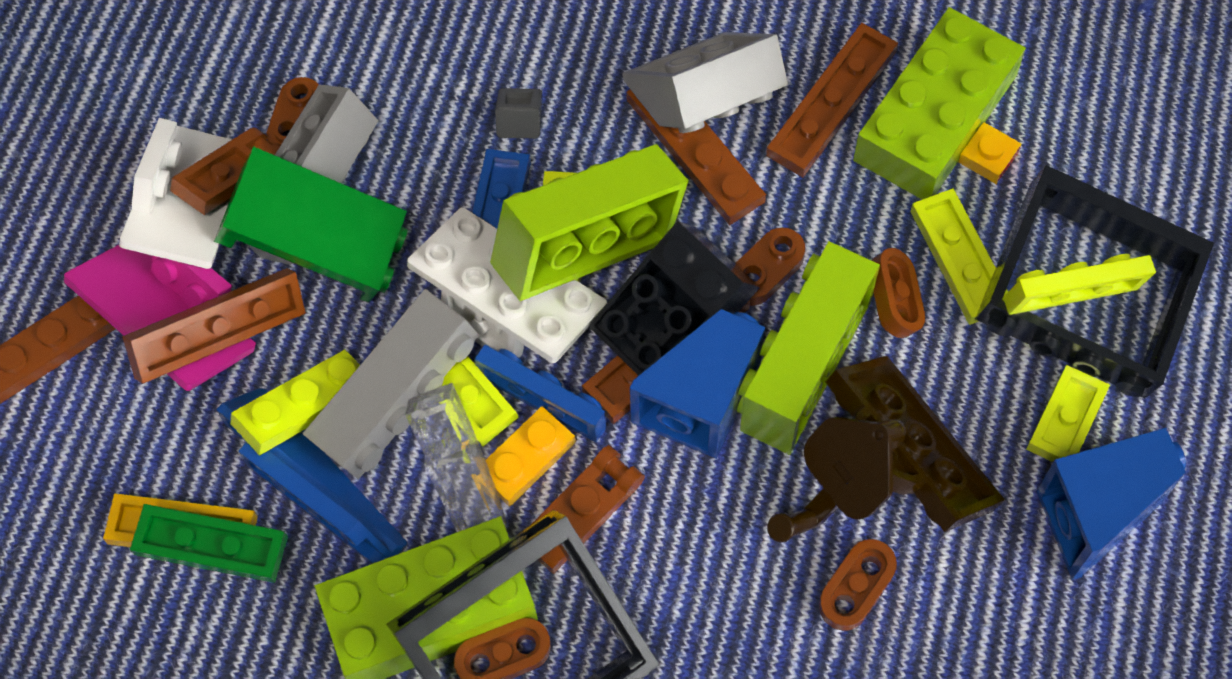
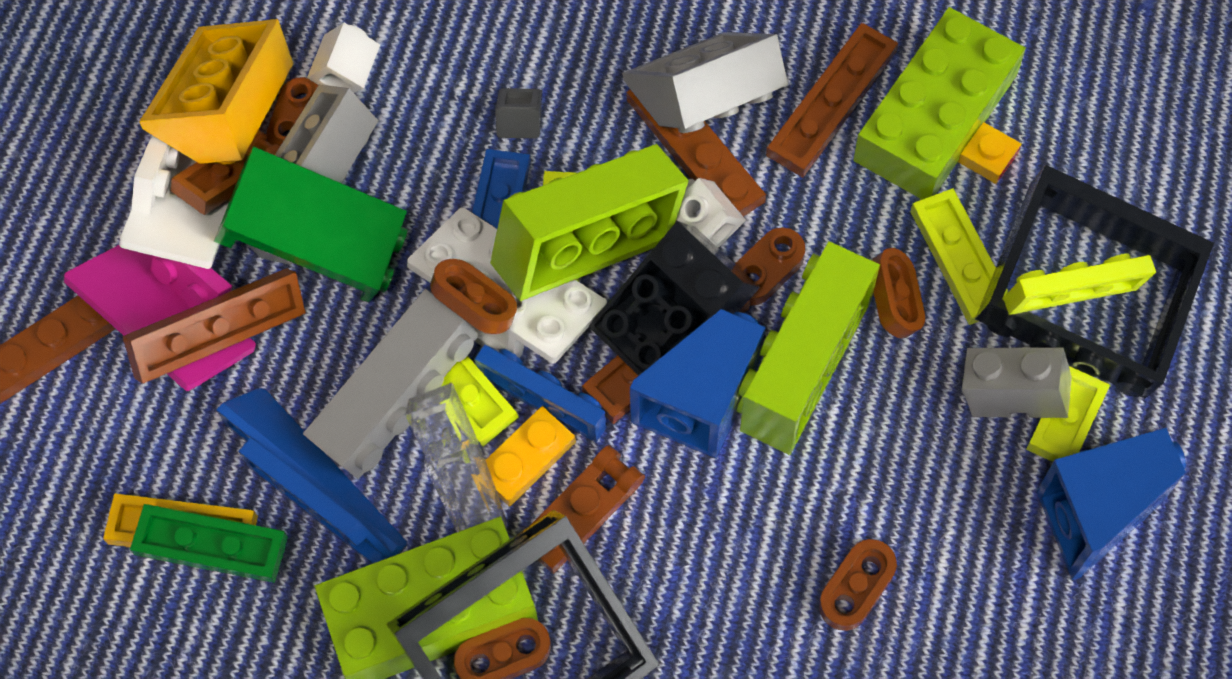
neon yellow plate [230,349,360,456] -> none
dark brown plate [767,356,1005,543] -> none
none -> yellow slope [139,19,294,165]
none -> white brick [307,22,380,93]
none -> dark orange plate [430,259,517,334]
none -> white brick [676,178,746,248]
none -> light grey brick [962,348,1072,418]

